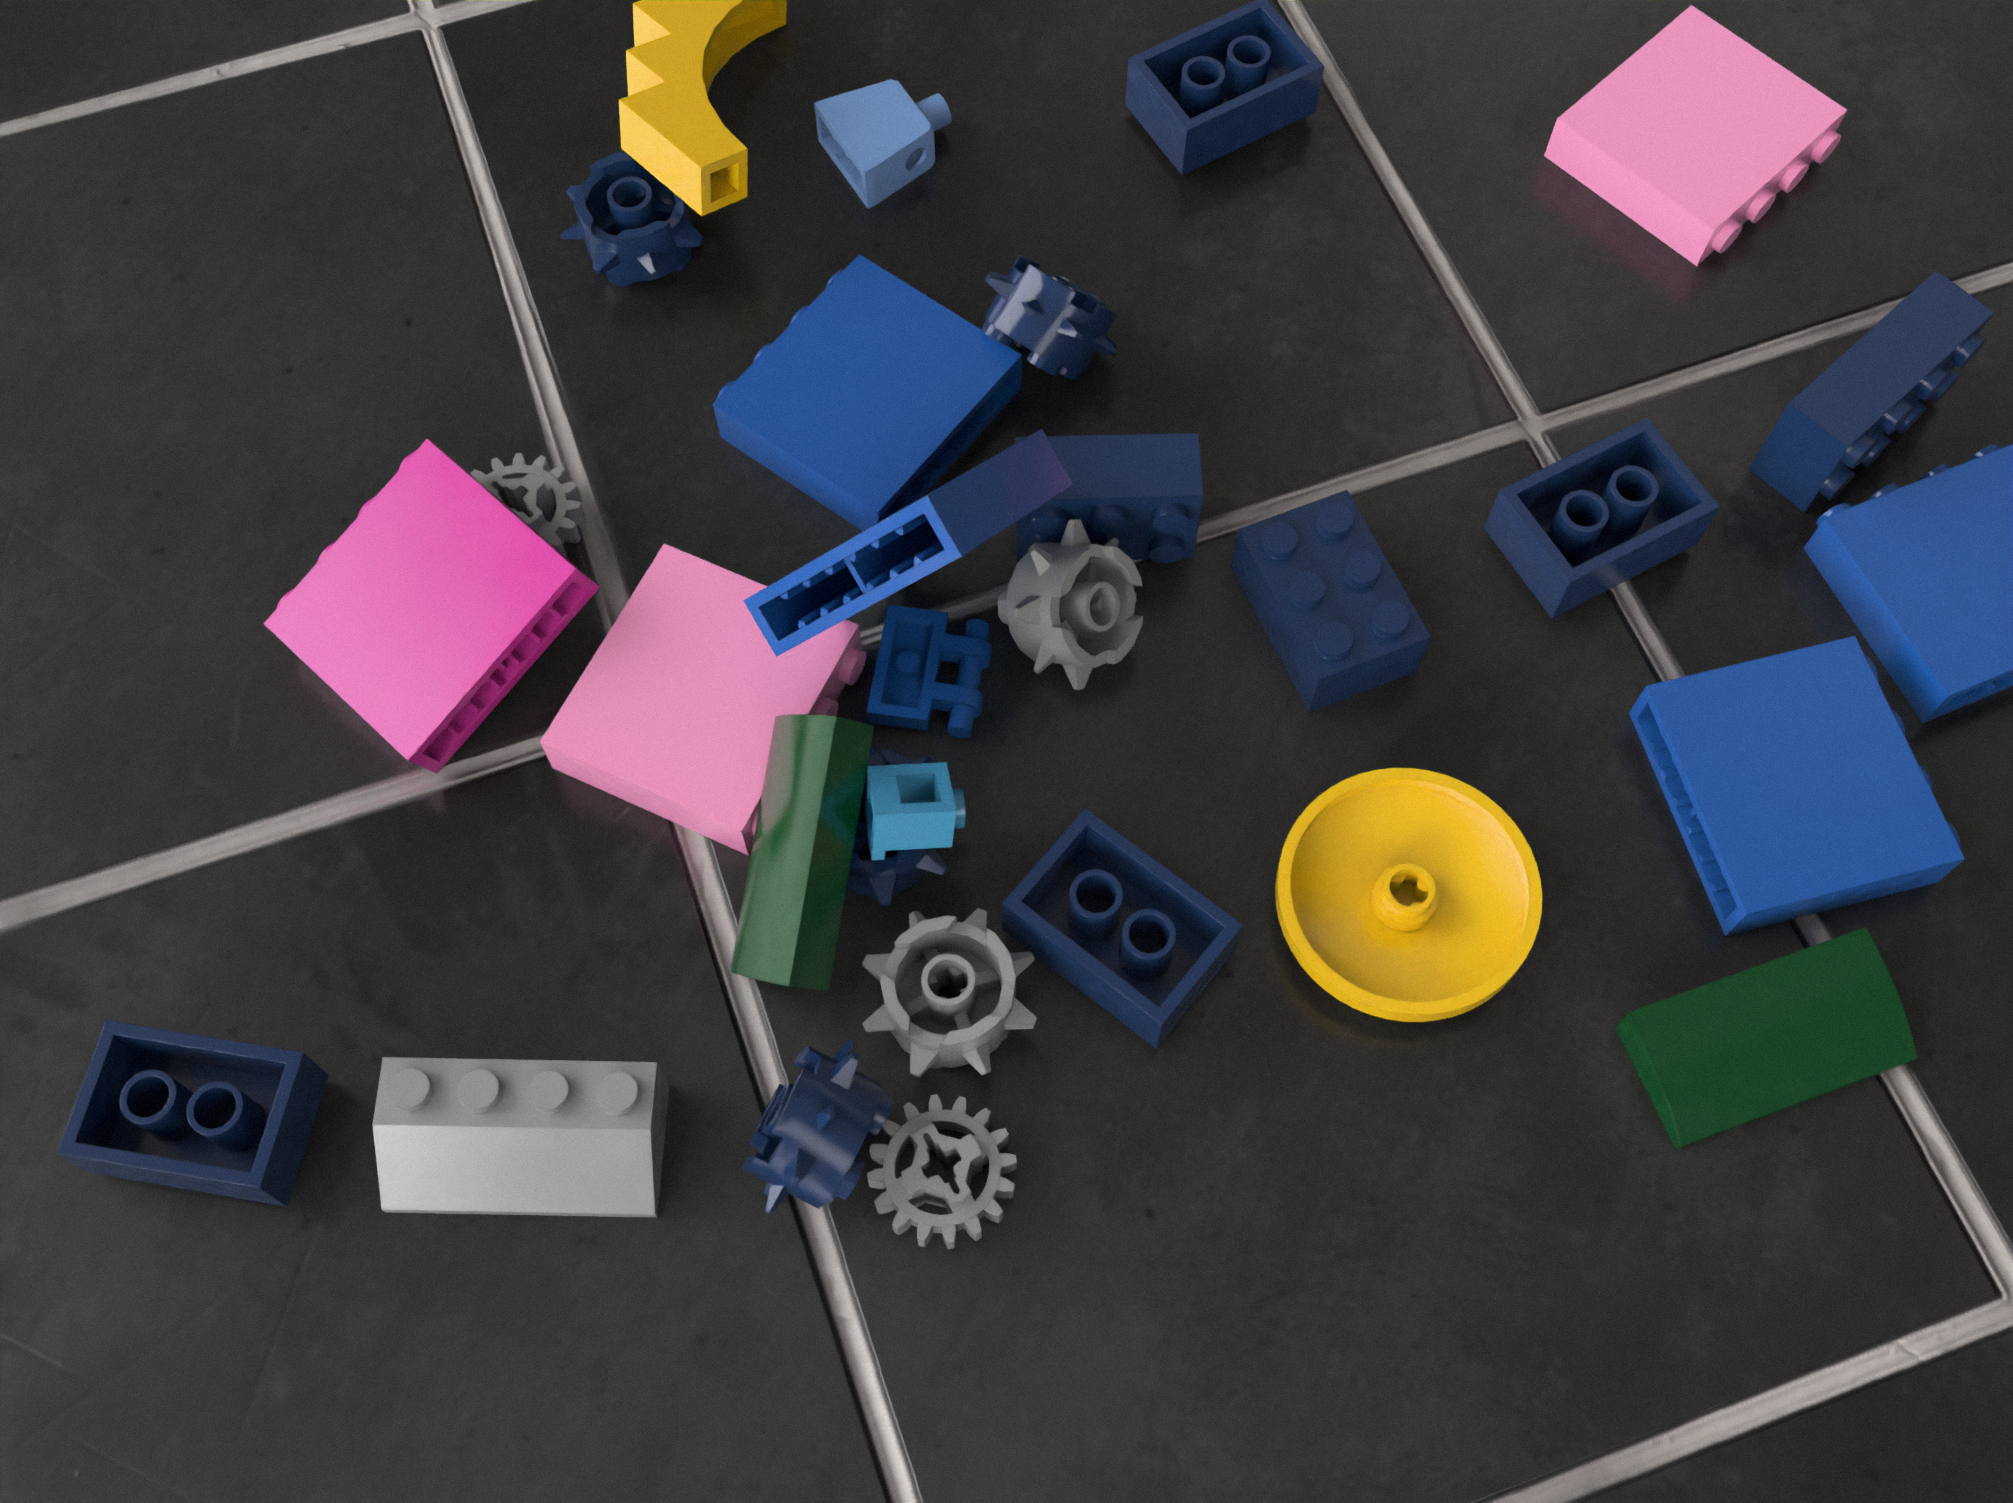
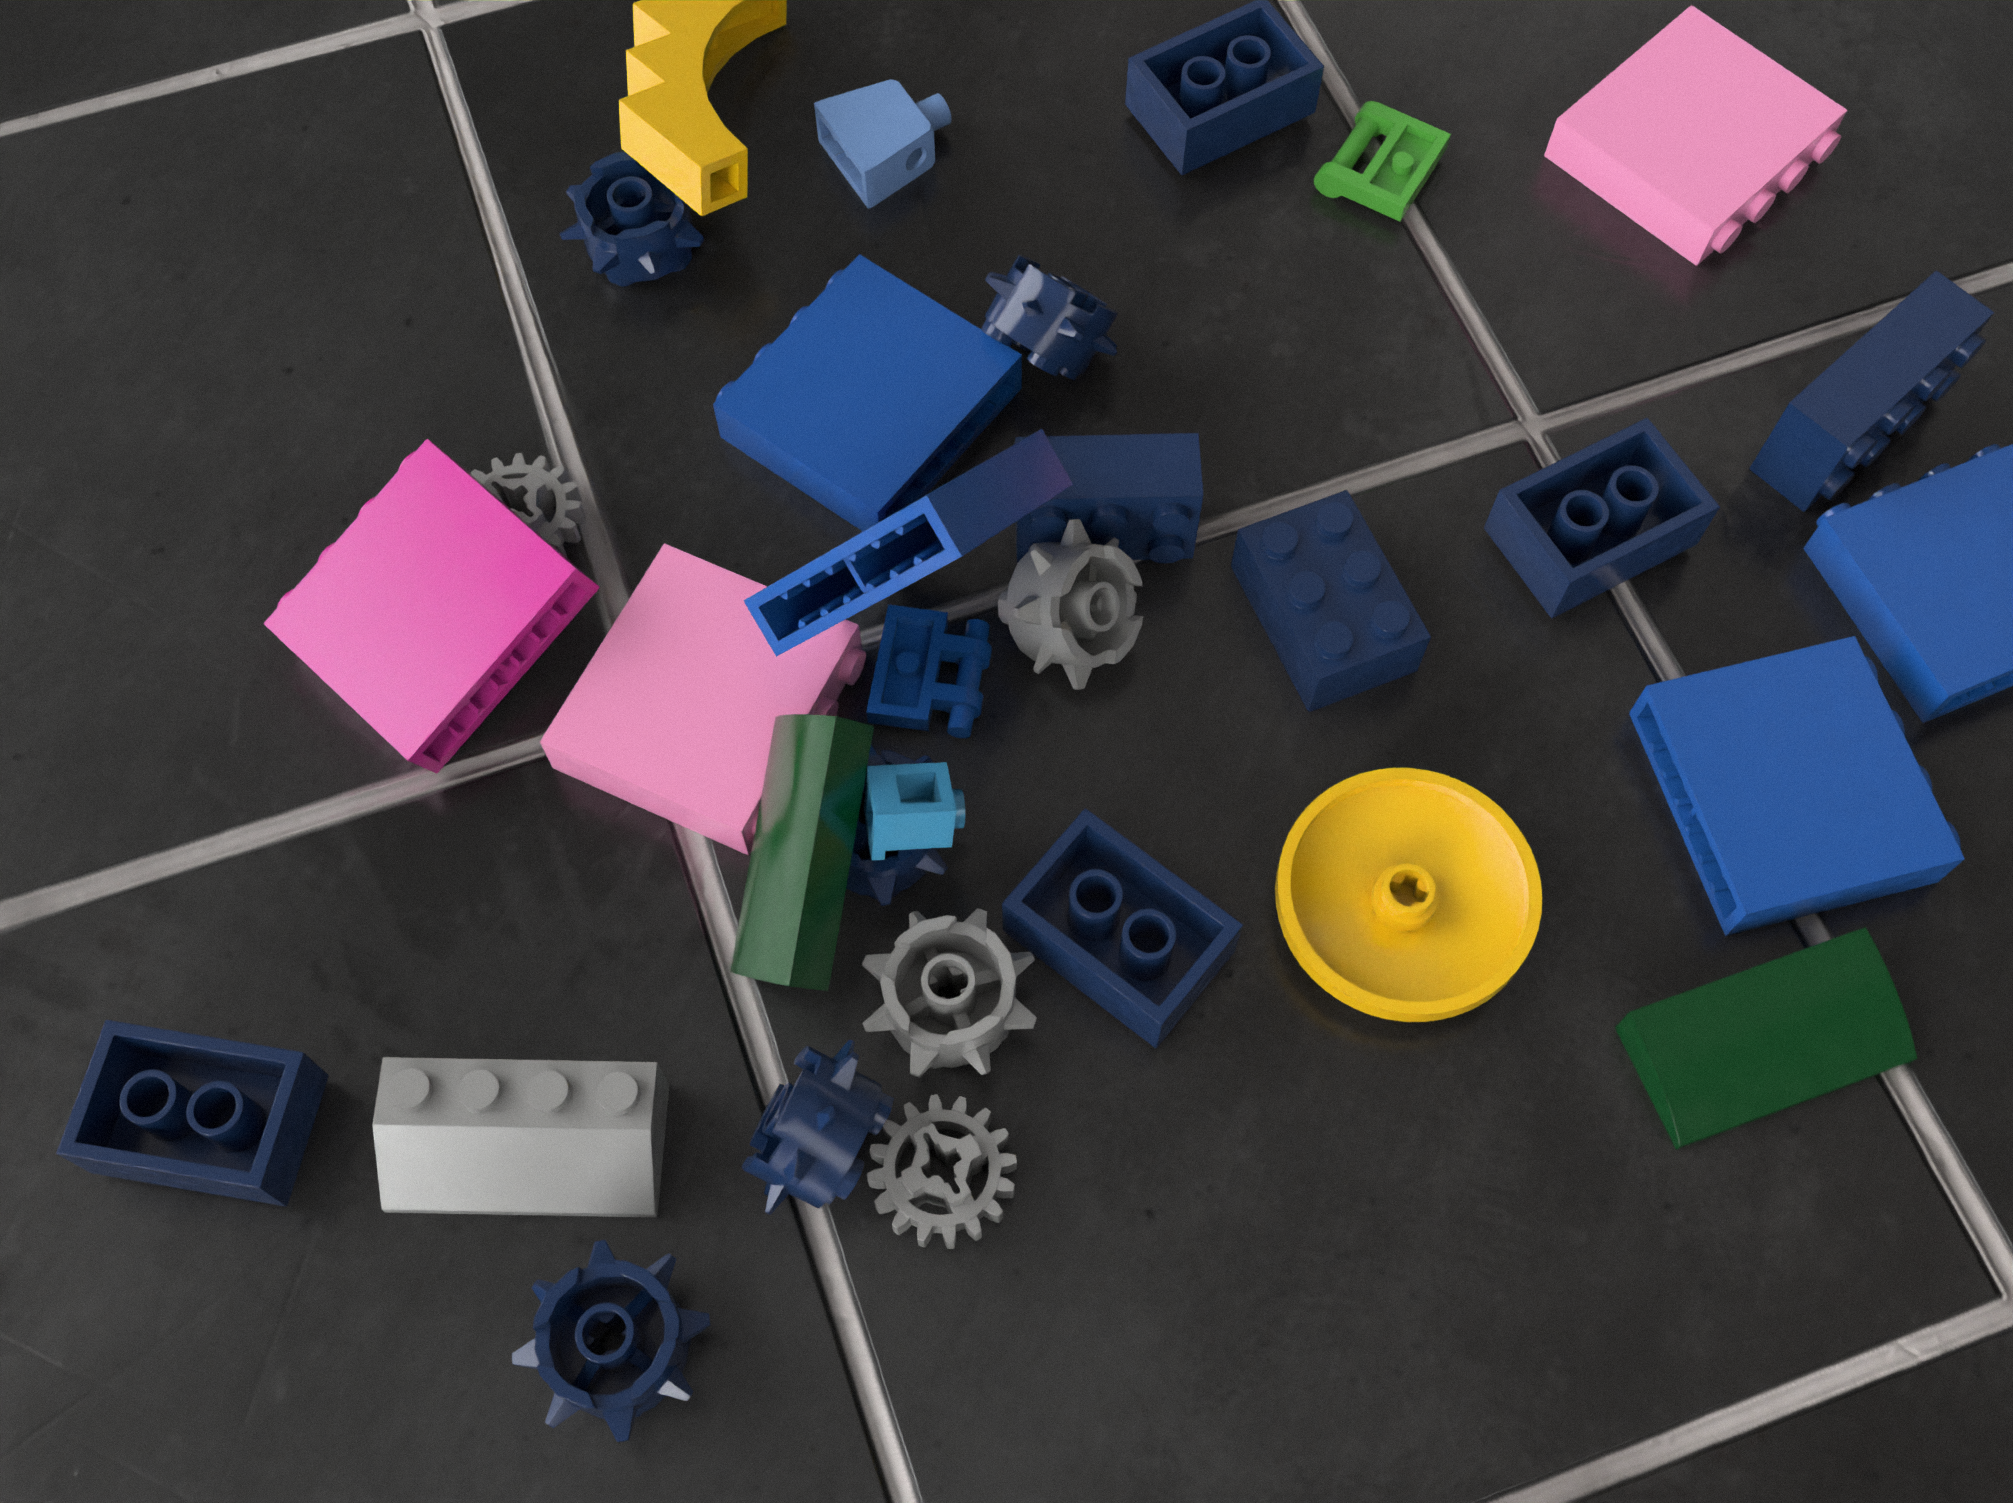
none -> dark blue brick [512,1240,711,1443]
none -> bright green plate [1314,101,1451,222]

